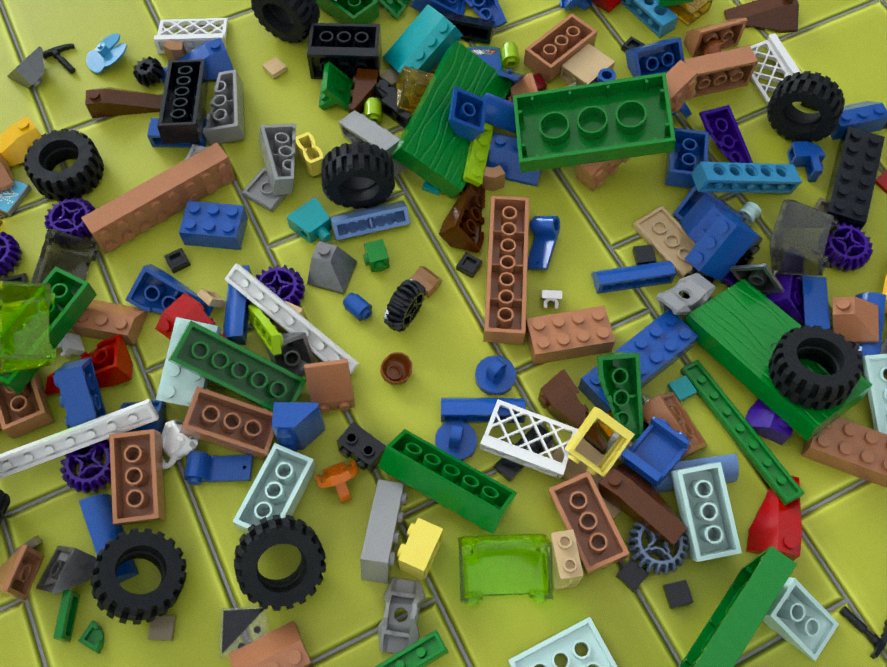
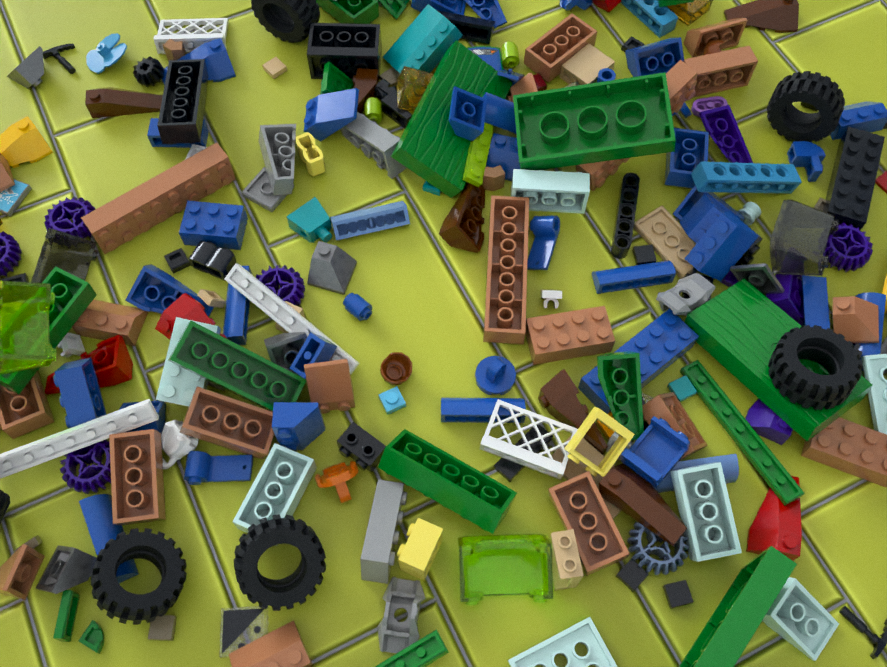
black tyre [24,129,104,201] -> none
light grey wedge [203,69,245,145] -> none
lime plate [248,304,284,355] -> none
black tyre [321,142,395,209] -> none
green brick [363,239,390,272] -> none
black gear [384,279,426,332] -> none
medium nougat piece [410,266,443,298] -> none
blue tile [435,420,477,462] -> none
black tile [456,252,482,278] -> none
white fence [750,33,801,105] -> none
none -> black brick [188,241,236,280]
none -> blue brick [289,332,337,379]
none -> slope [304,88,359,141]
none -> medium azure plate [378,386,406,415]
none -> light aqua brick [511,169,590,214]
none -> black beam [611,173,640,259]
none -> medium lavender plate [691,96,728,117]

